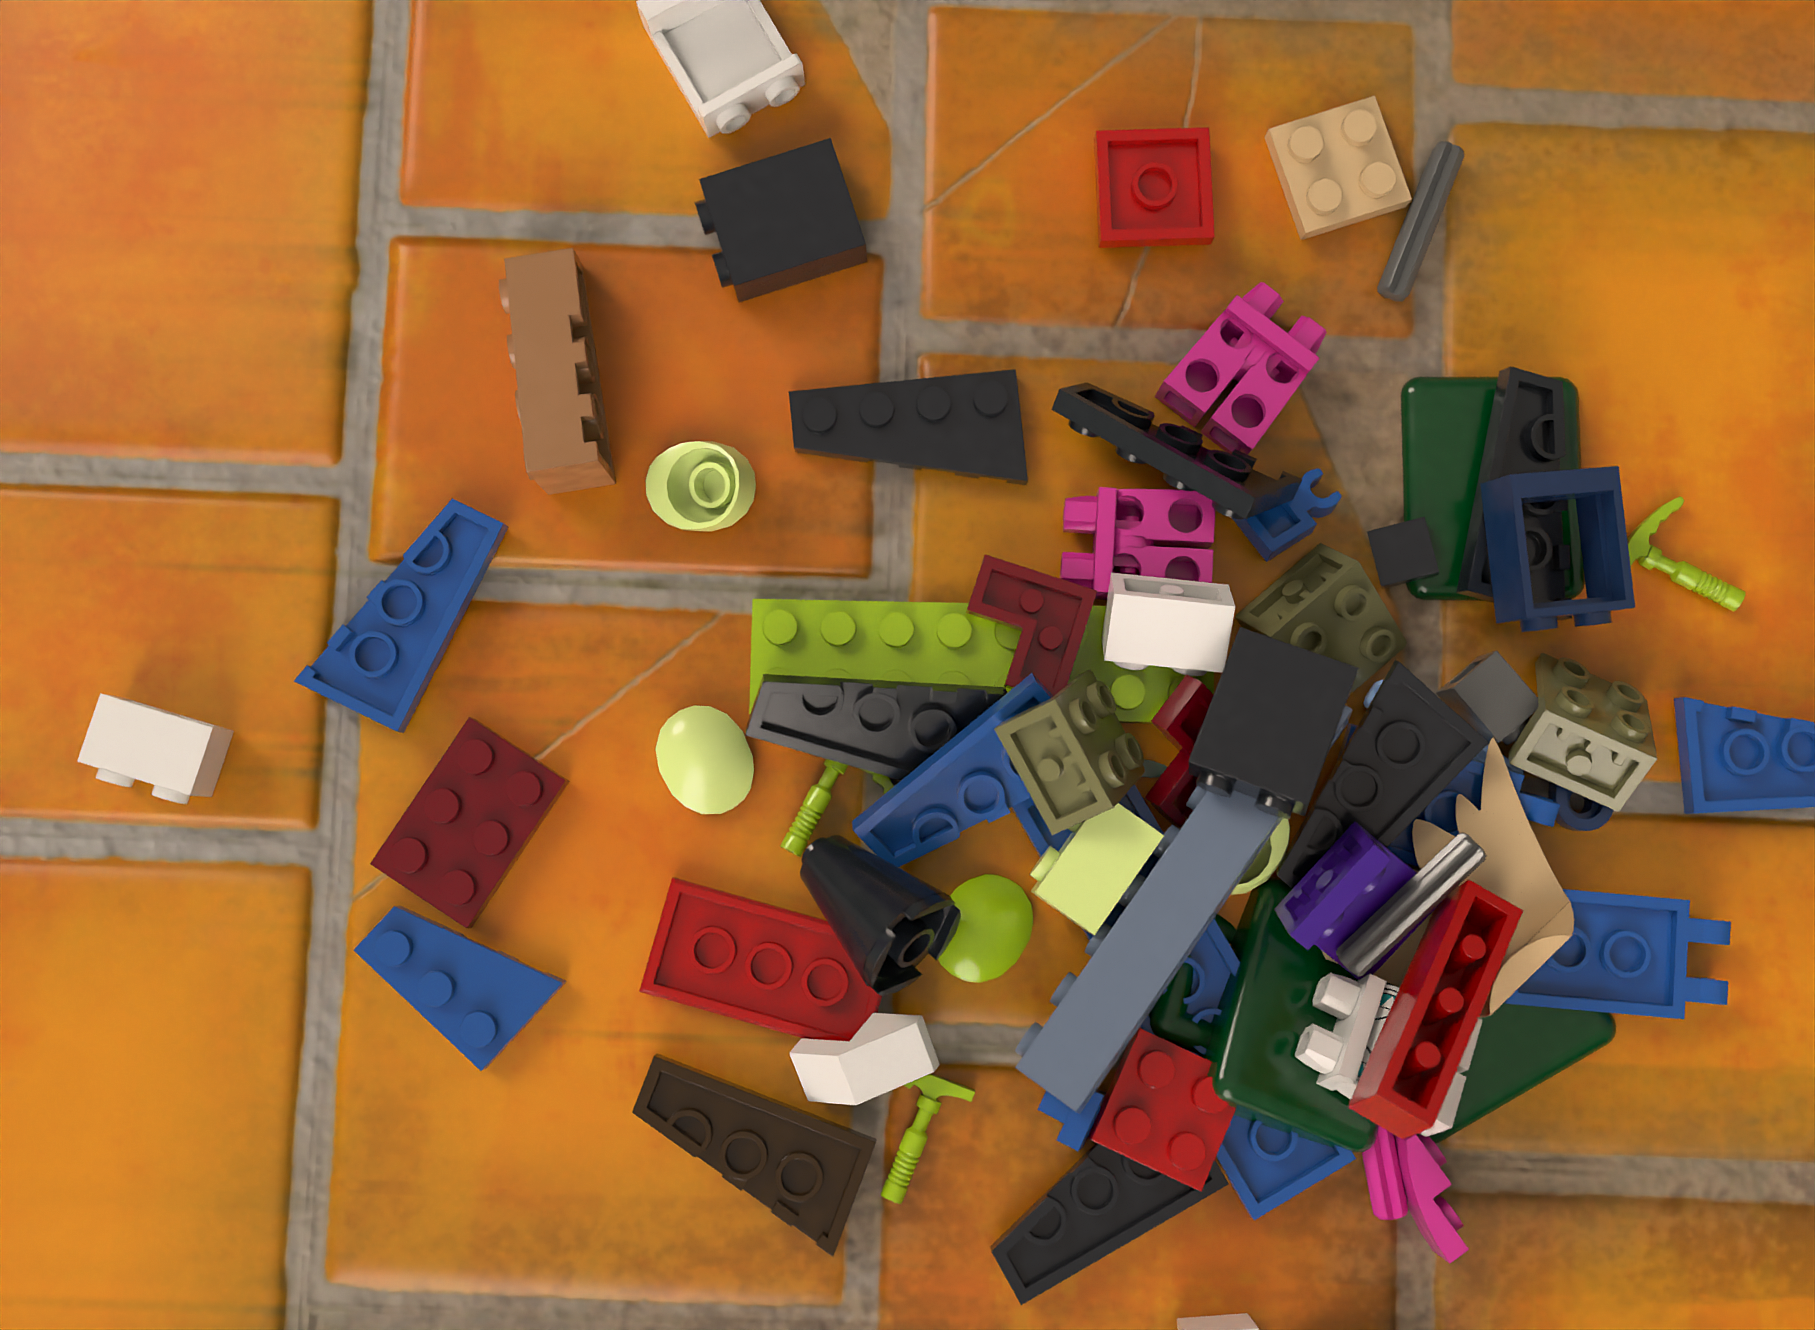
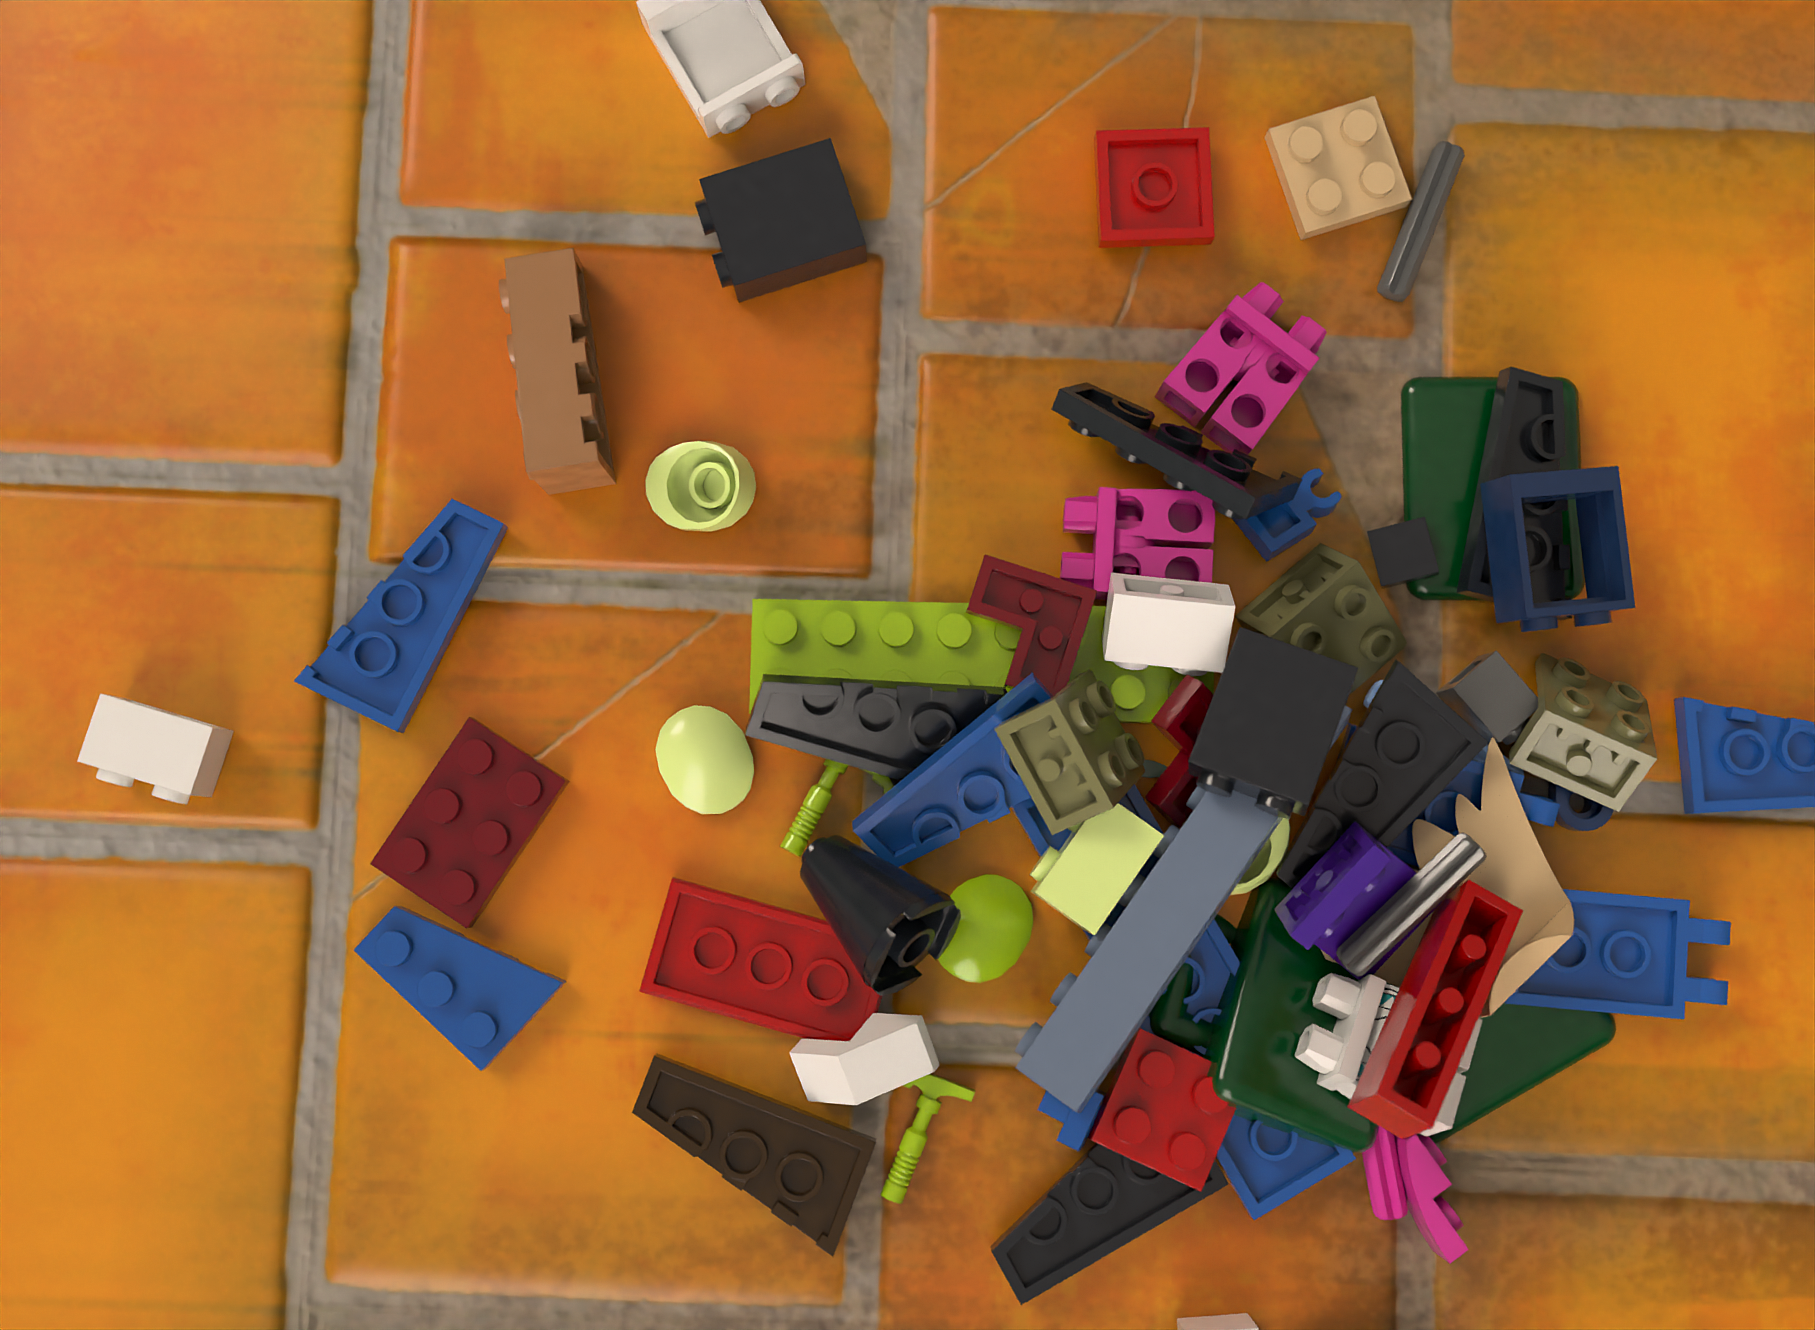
black wing [789,369,1028,485] -> none
lime piece [1627,496,1745,611] -> none

